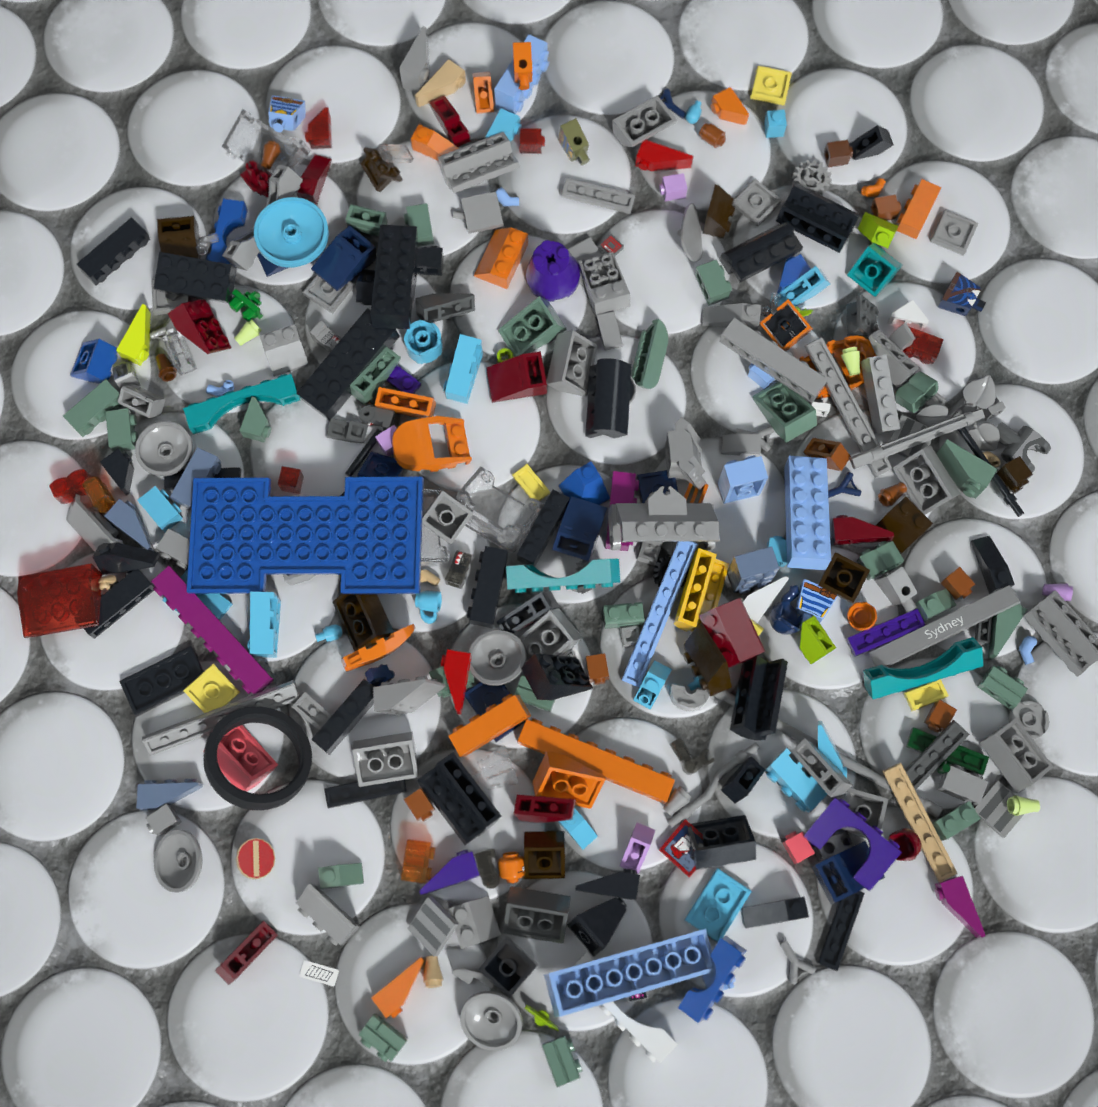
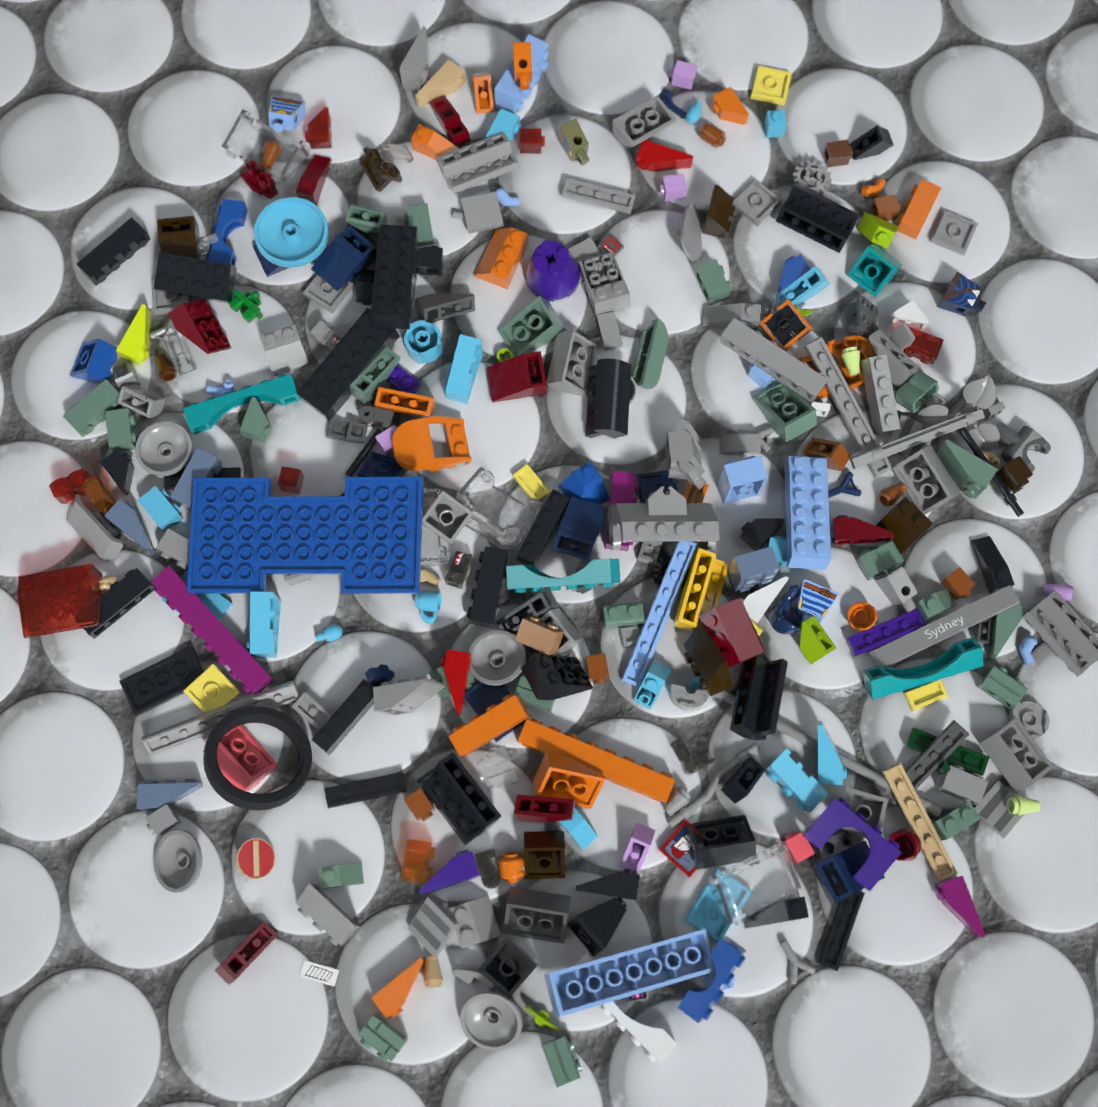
black slope [92,543,160,575] -> none
light grey arch [222,165,303,271] -> none
yellowish green cone [234,319,262,346] -> none
dark brown slope [333,594,394,652] -> none
orange slope [341,624,415,672] -> none
light grey slope [352,732,419,787] -> none
black brick [720,221,803,282] -> none
light grey slope [791,738,853,799] -> none
dark brown slope [818,552,870,604] -> none
dark orange brick [924,699,957,733] -> none
none -> medium nougat brick [515,615,564,655]
none -> lavender brick [669,60,697,90]
none -> clear windscreen [706,841,801,926]
none -> black slope [740,518,785,551]

